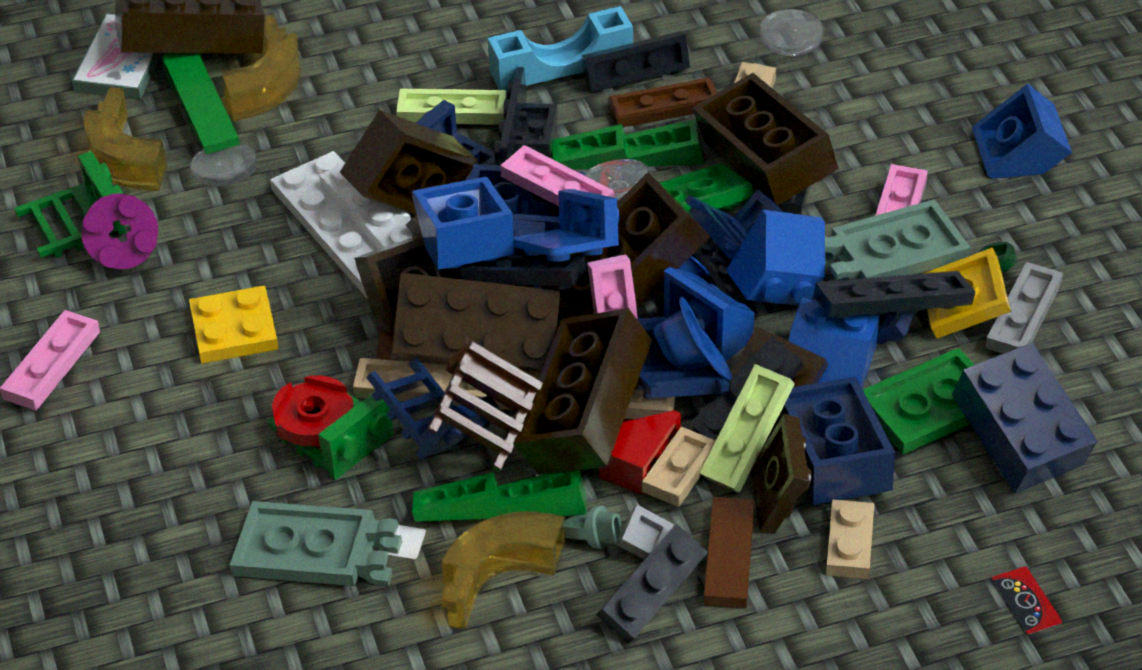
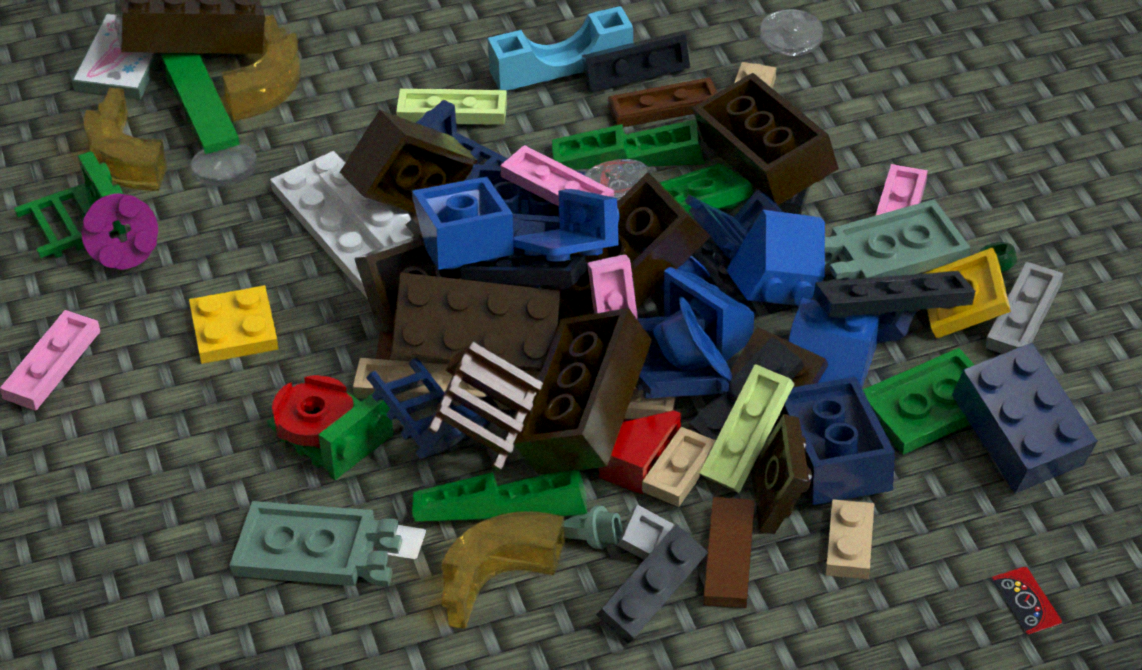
black bracket [494,67,558,165] -> none
blue slope [972,84,1072,179] -> none

